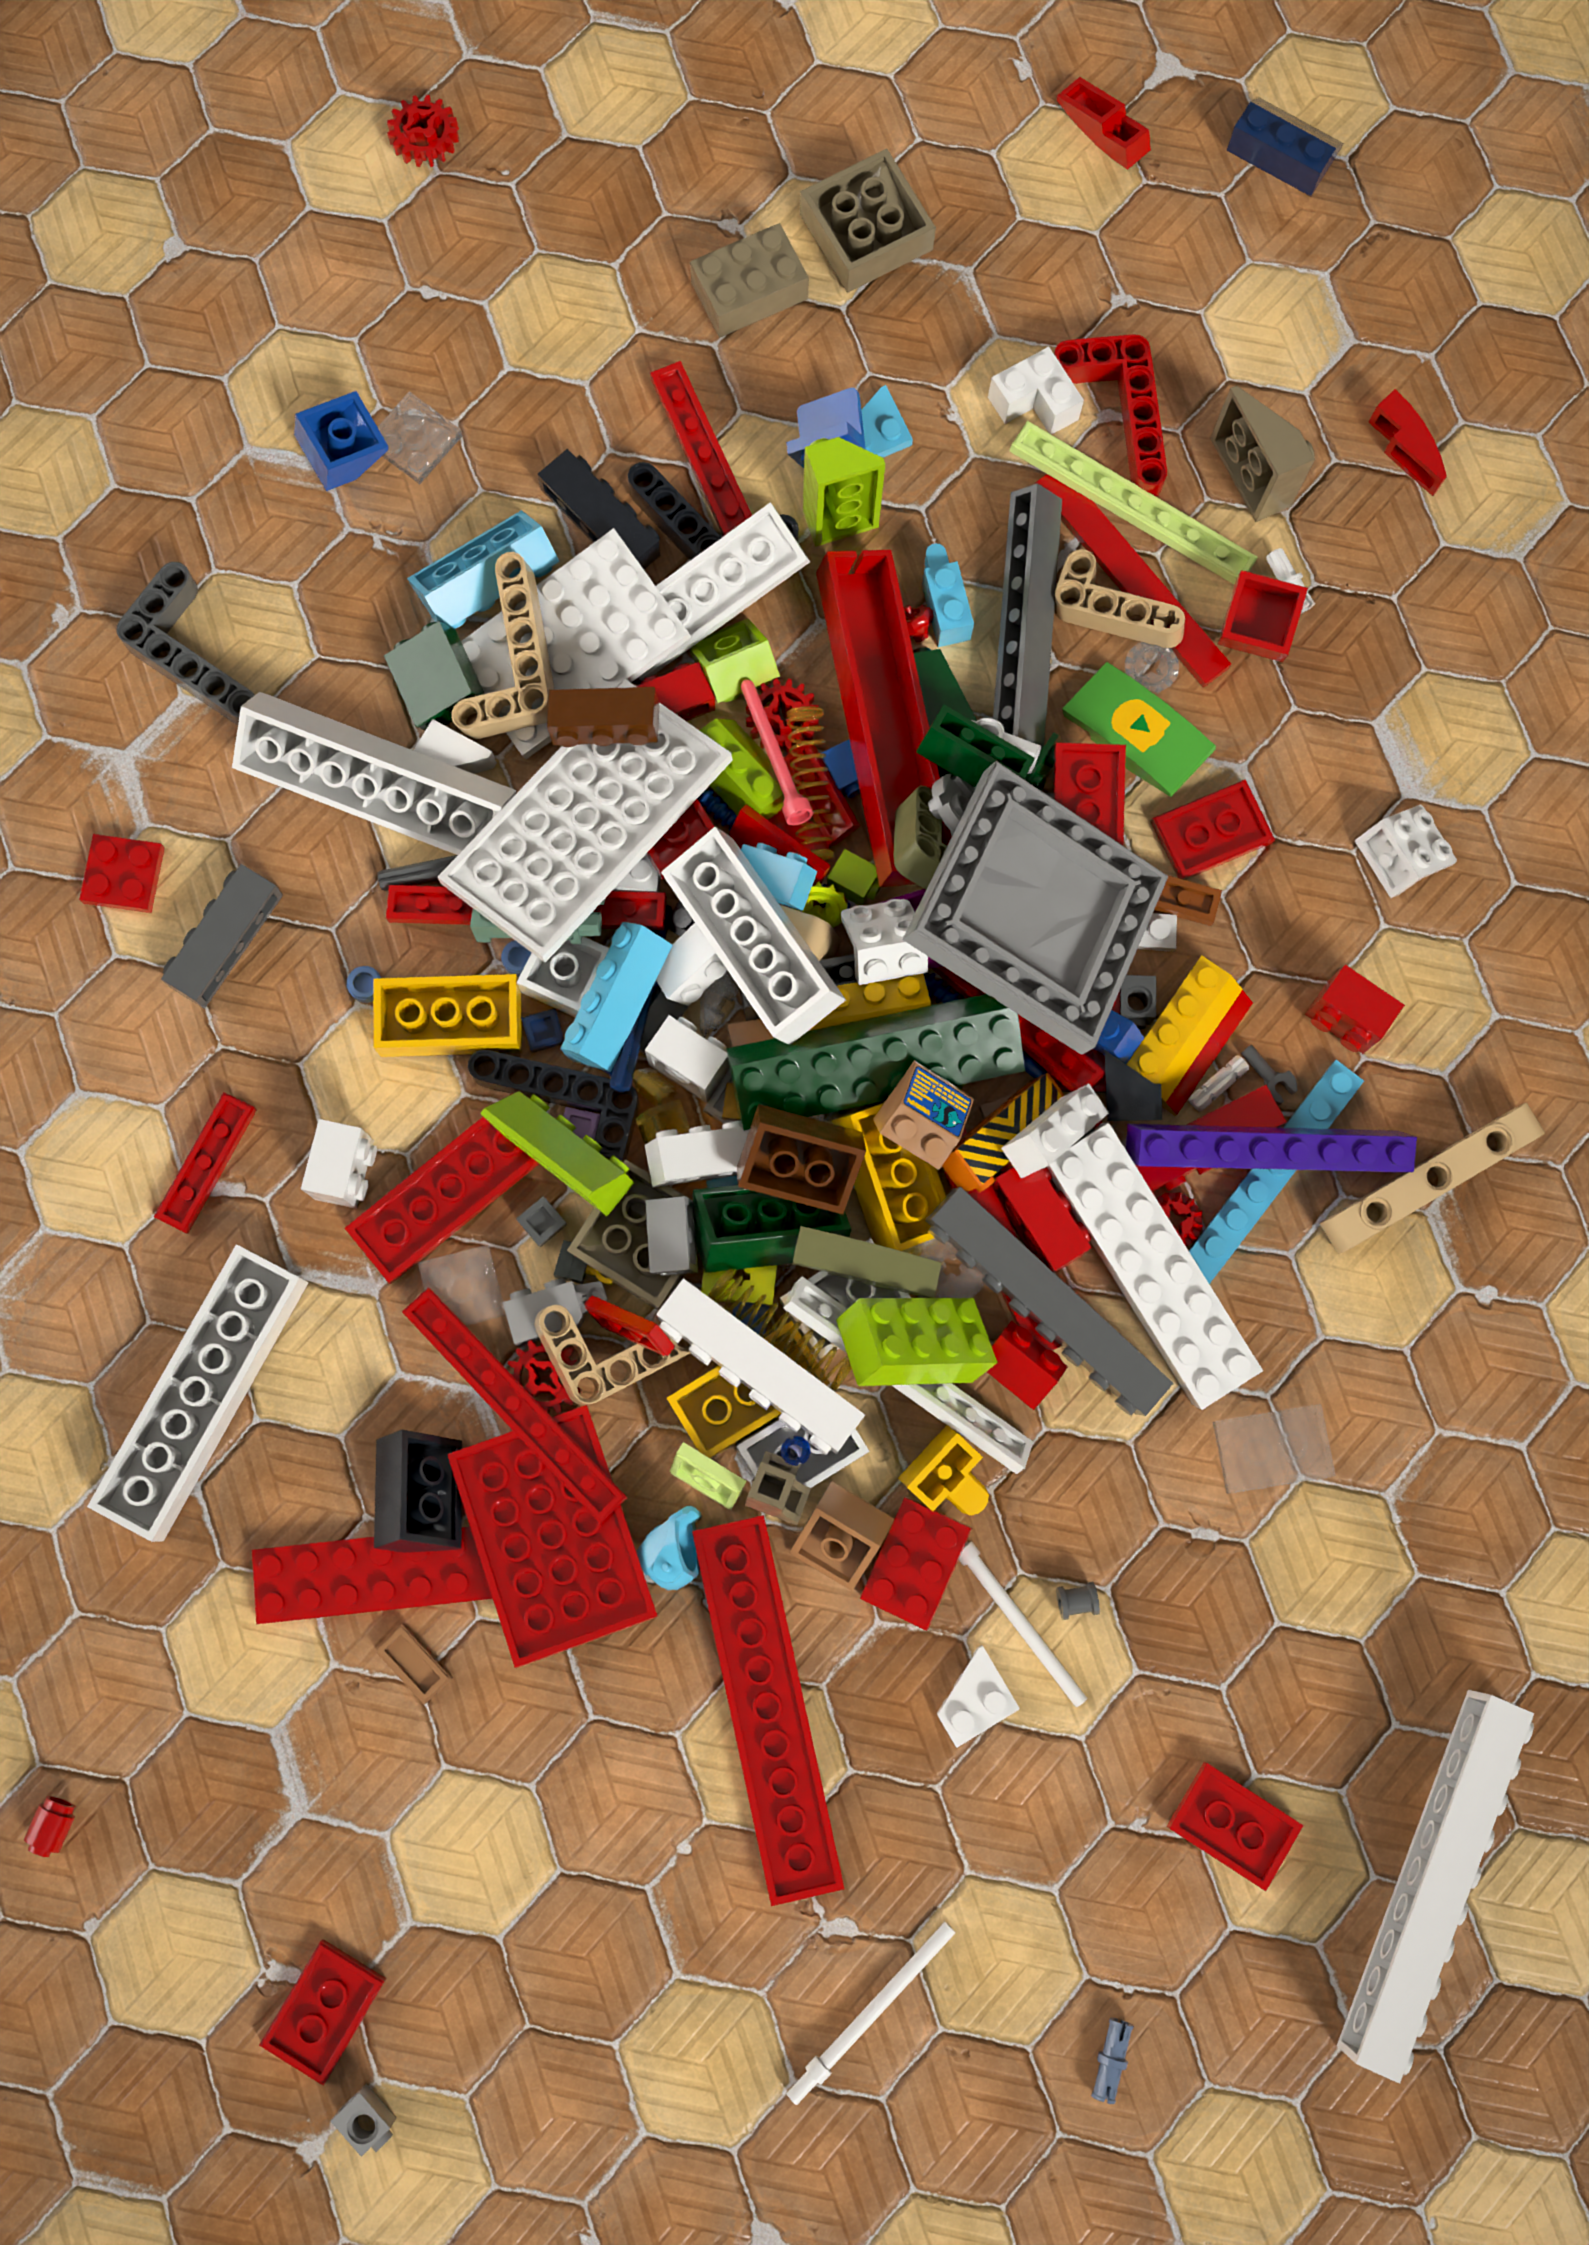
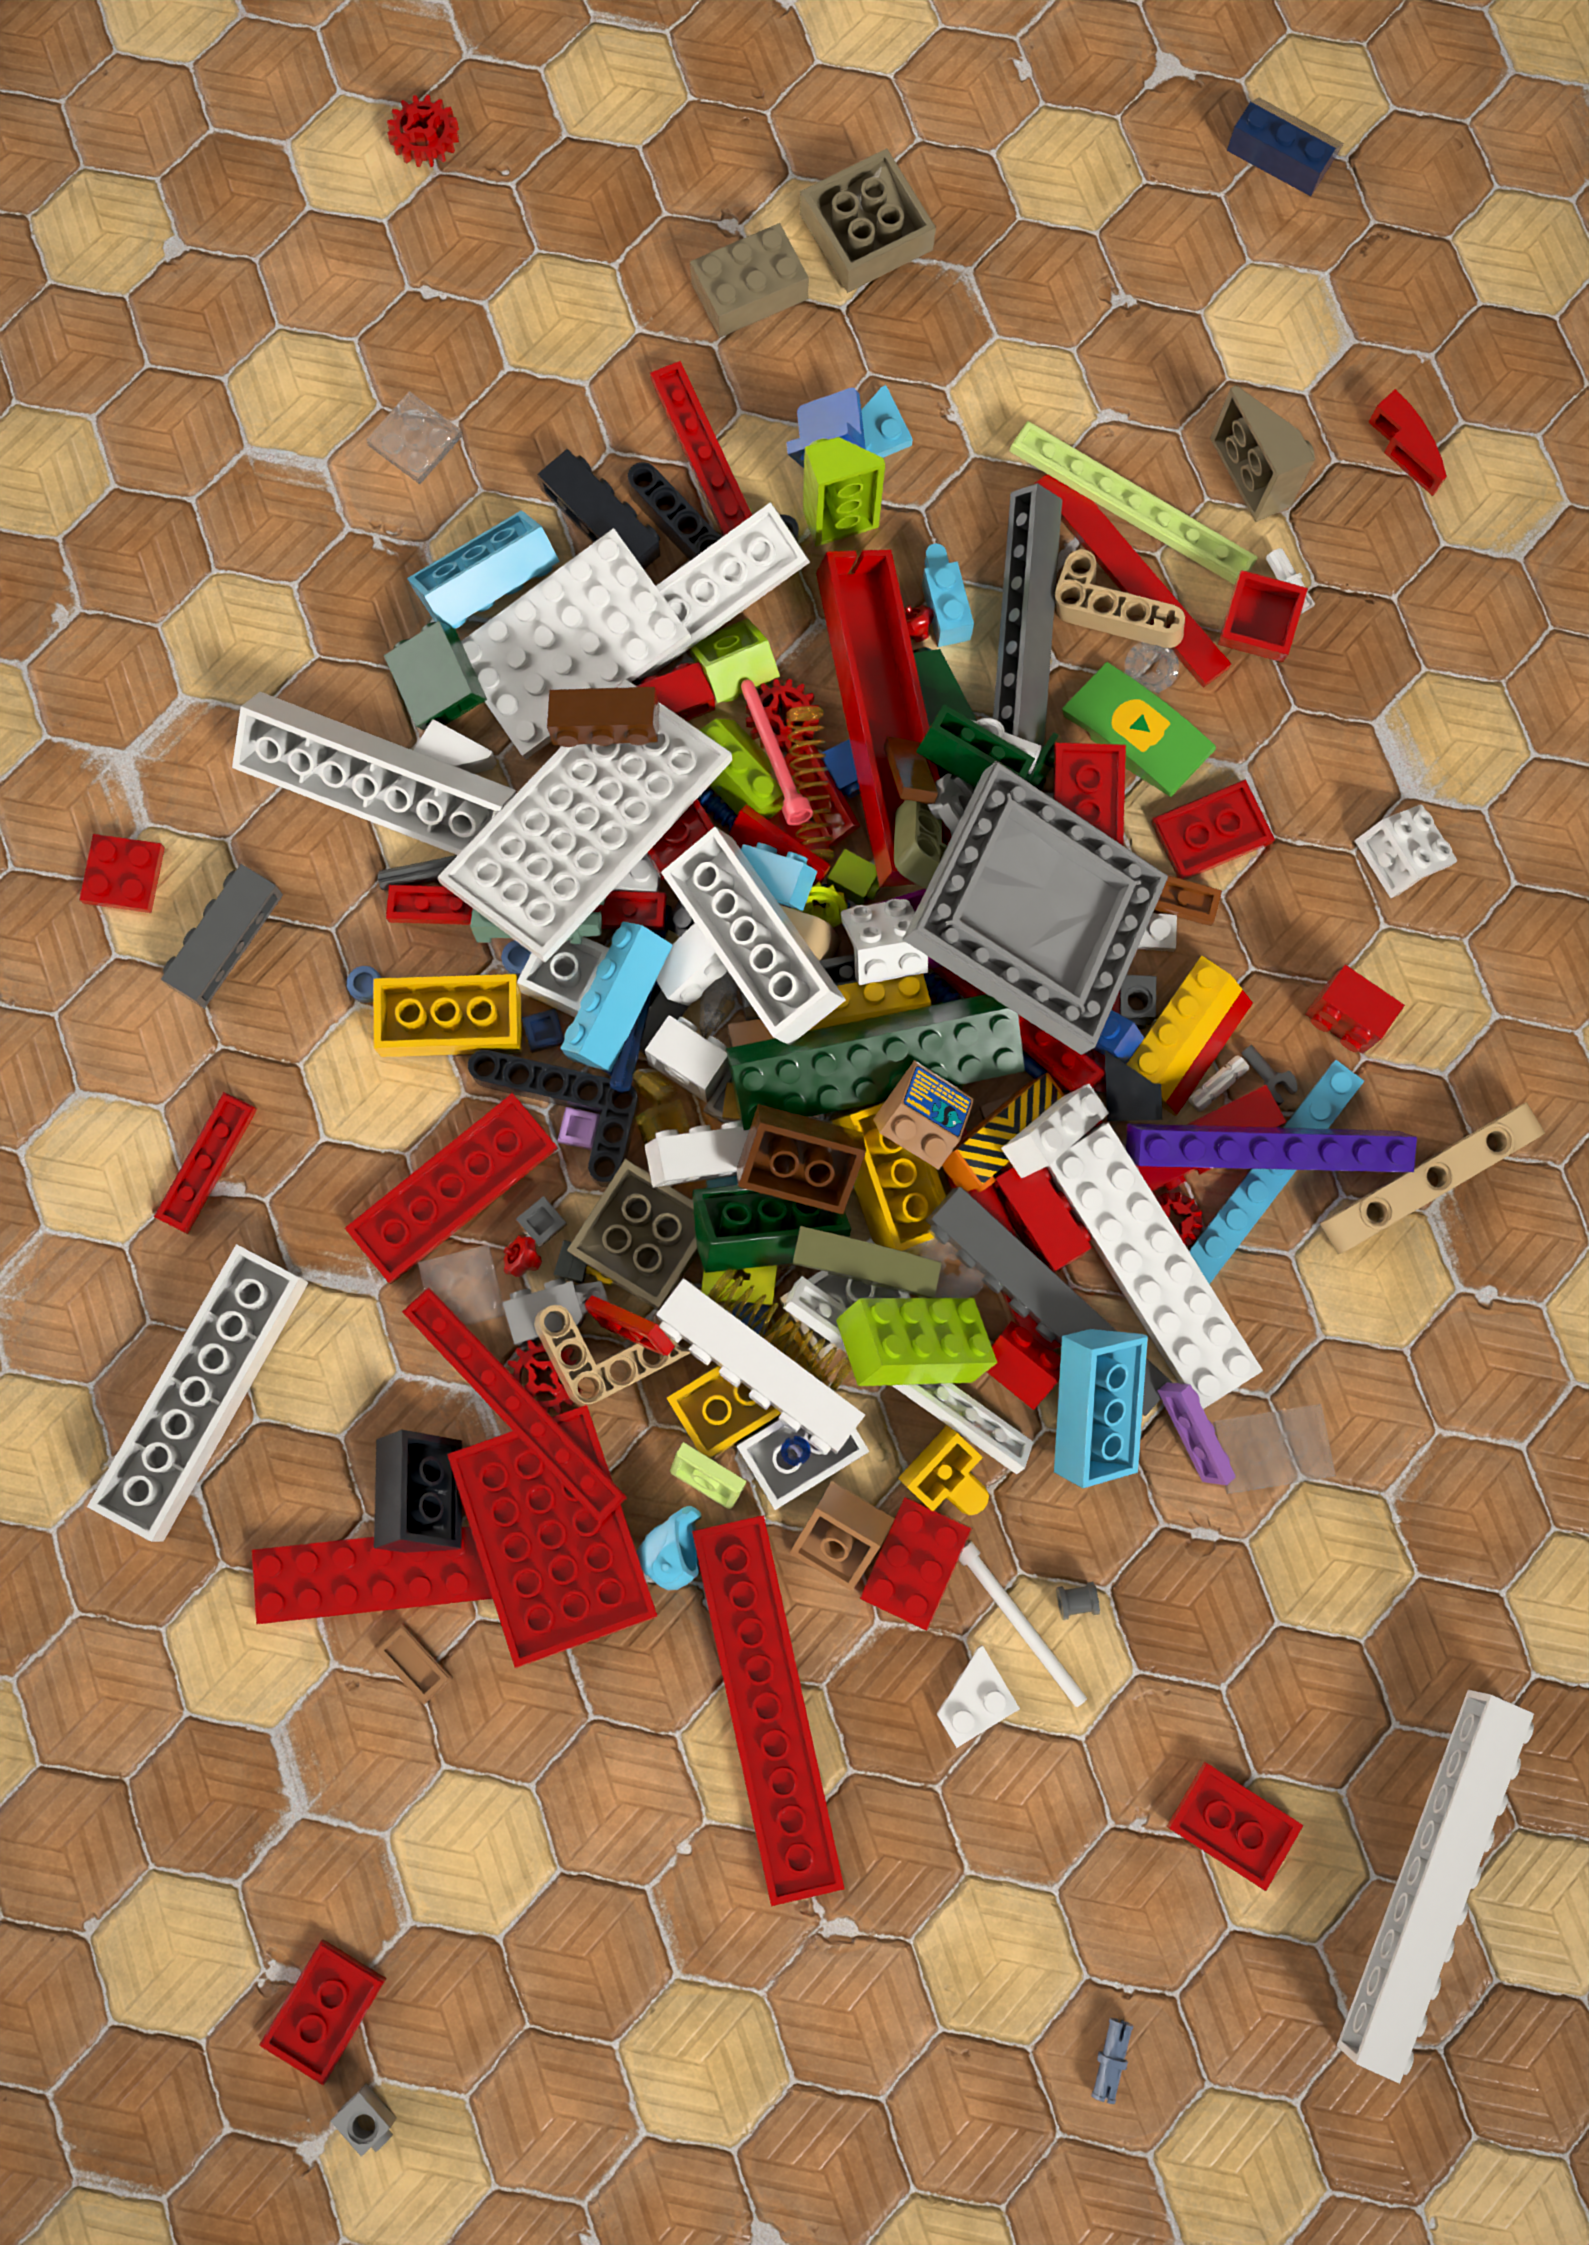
red brick [24,1796,76,1857] -> none
dark grey beam [116,562,255,726] -> none
blue slope [294,391,389,491] -> none
white brick [301,1119,377,1209] -> none
tan beam [452,552,555,739] -> none
lime slope [480,1091,634,1216] -> none
light grey hinge [645,1196,698,1275] -> none
dark tan brick [745,1451,811,1526] -> none
white bar [786,1922,956,2105] -> none
white brick [988,347,1084,435] -> none
red beam [1054,334,1167,497] -> none
red slope [1057,77,1151,170] -> none
none -> red piece [503,1235,542,1277]
none -> reddish brown tile [884,736,938,804]
none -> medium azure slope [1054,1329,1148,1488]
none -> medium lavender plate [1157,1382,1236,1485]

